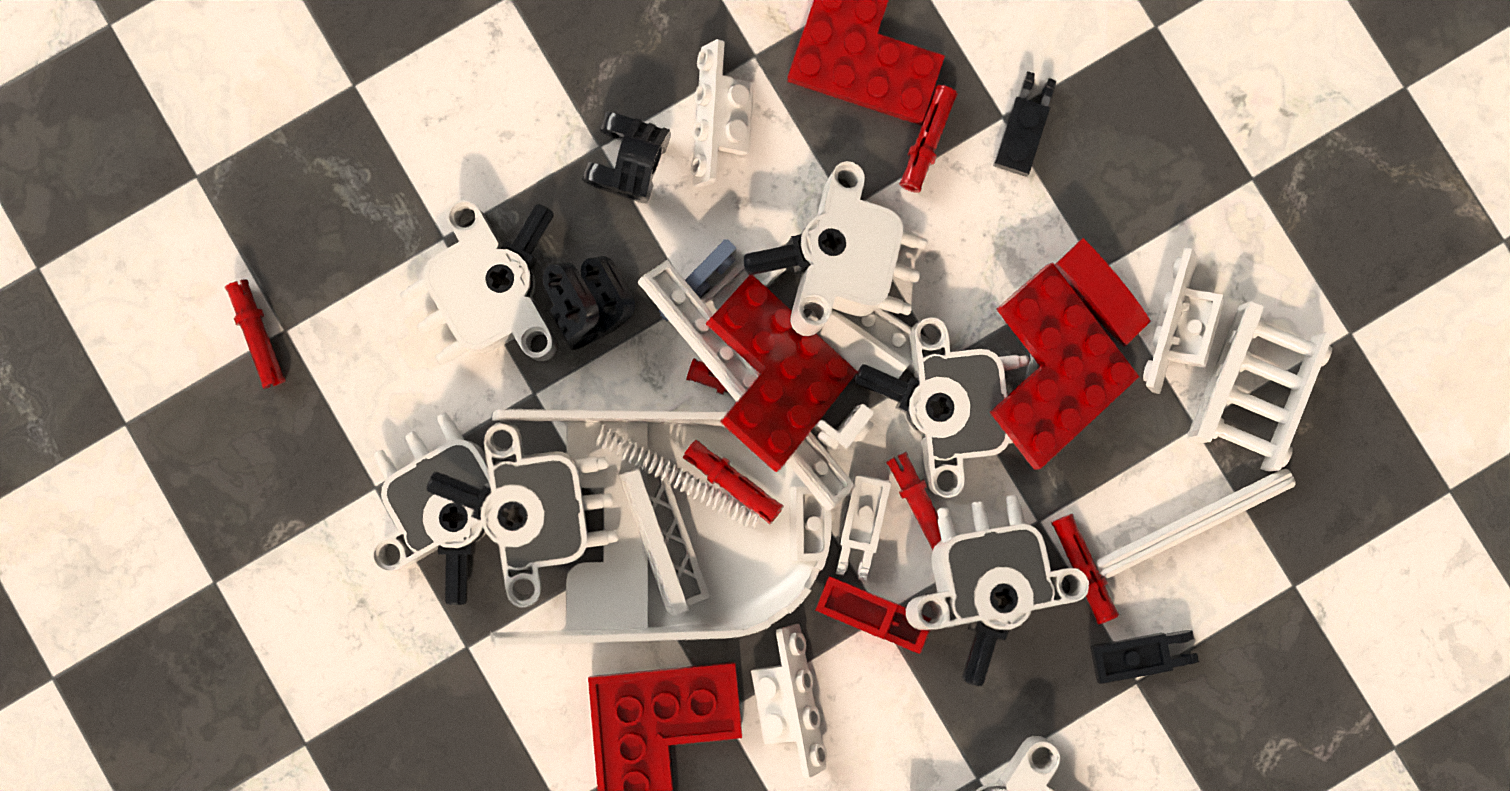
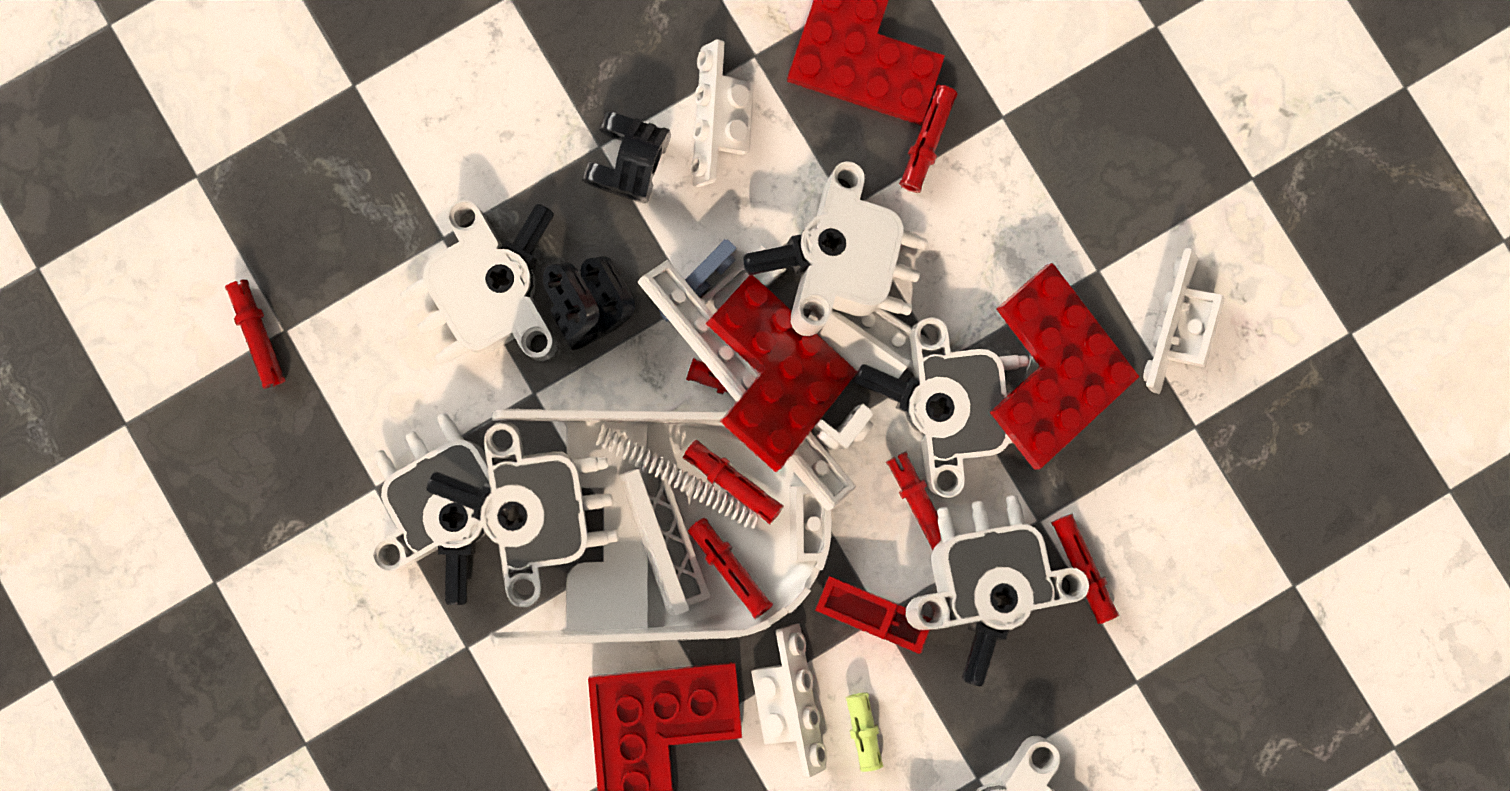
white hinge [836,473,892,581] -> none
black hinge [993,71,1056,177] -> none
red slope [1054,238,1151,347] -> none
black hinge [1090,630,1199,684] -> none
white axle [1095,469,1296,579] -> none
white fence [1186,301,1333,471] -> none
none -> red pin [687,518,773,619]
none -> yellowish green pin [845,692,884,772]

